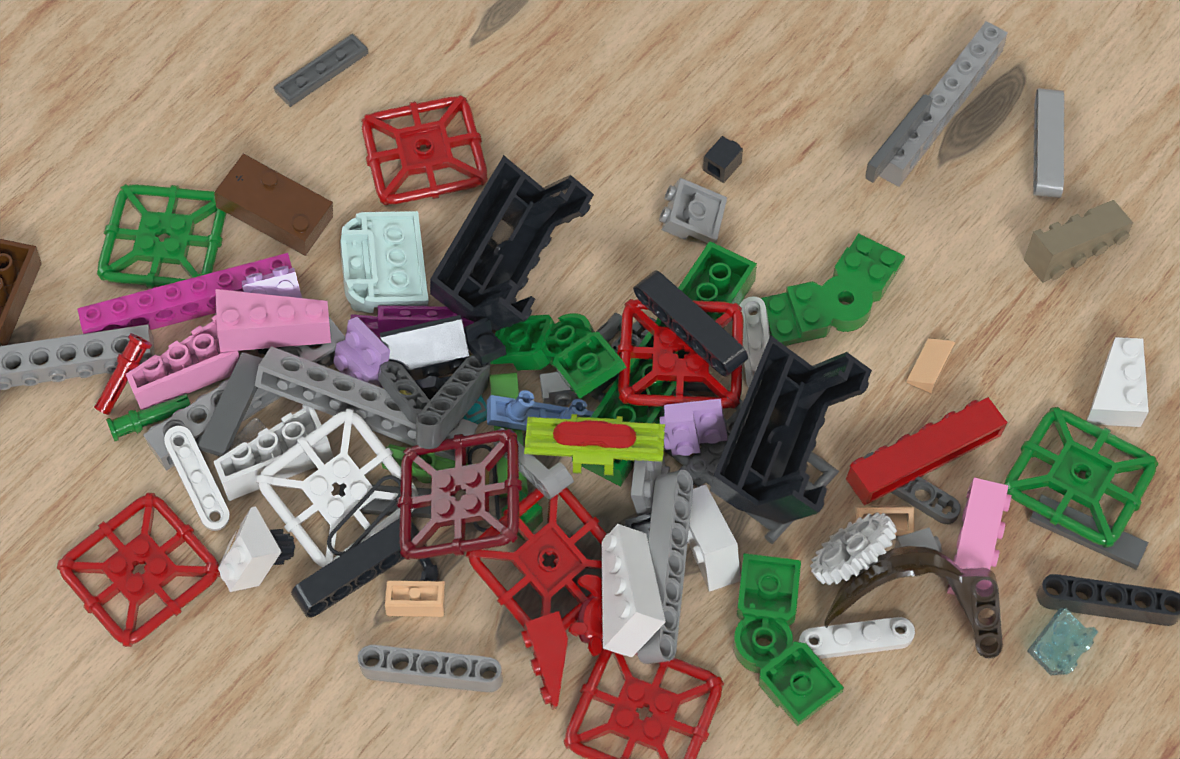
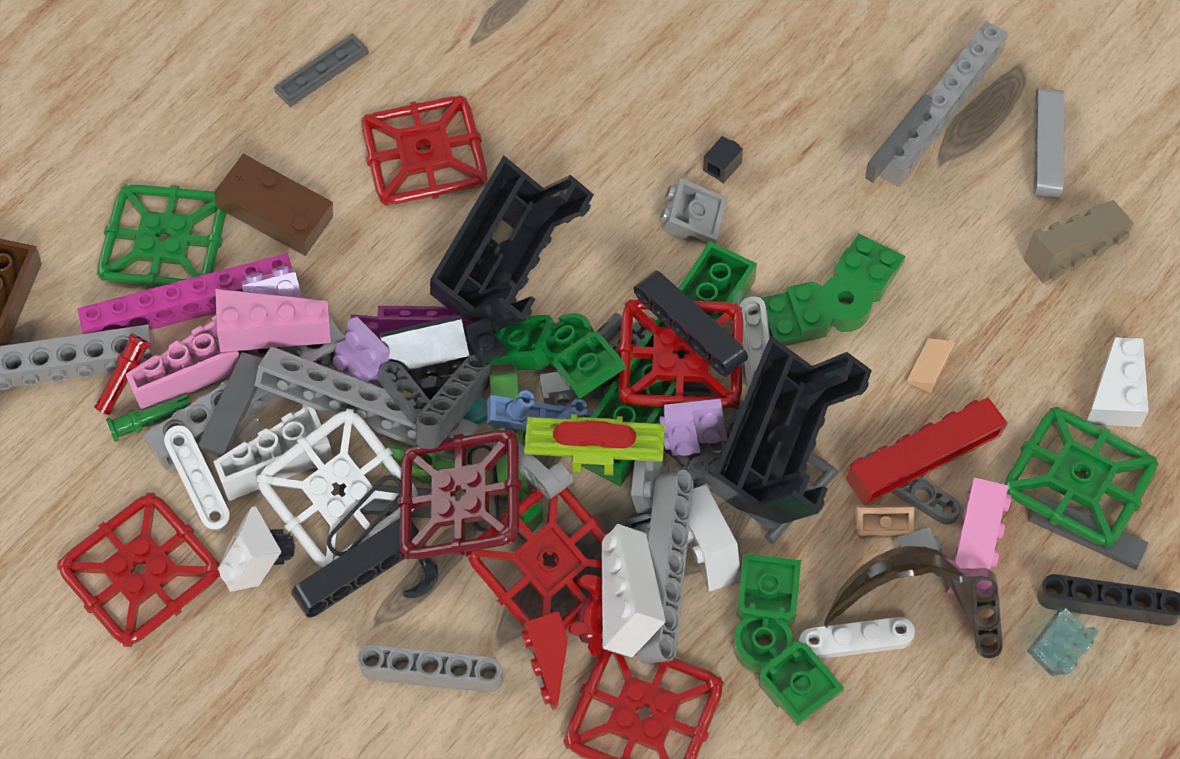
light aqua plate [340,211,429,313] -> none
light nougat slope [385,581,445,617] -> none
white gear [810,512,897,585] -> none

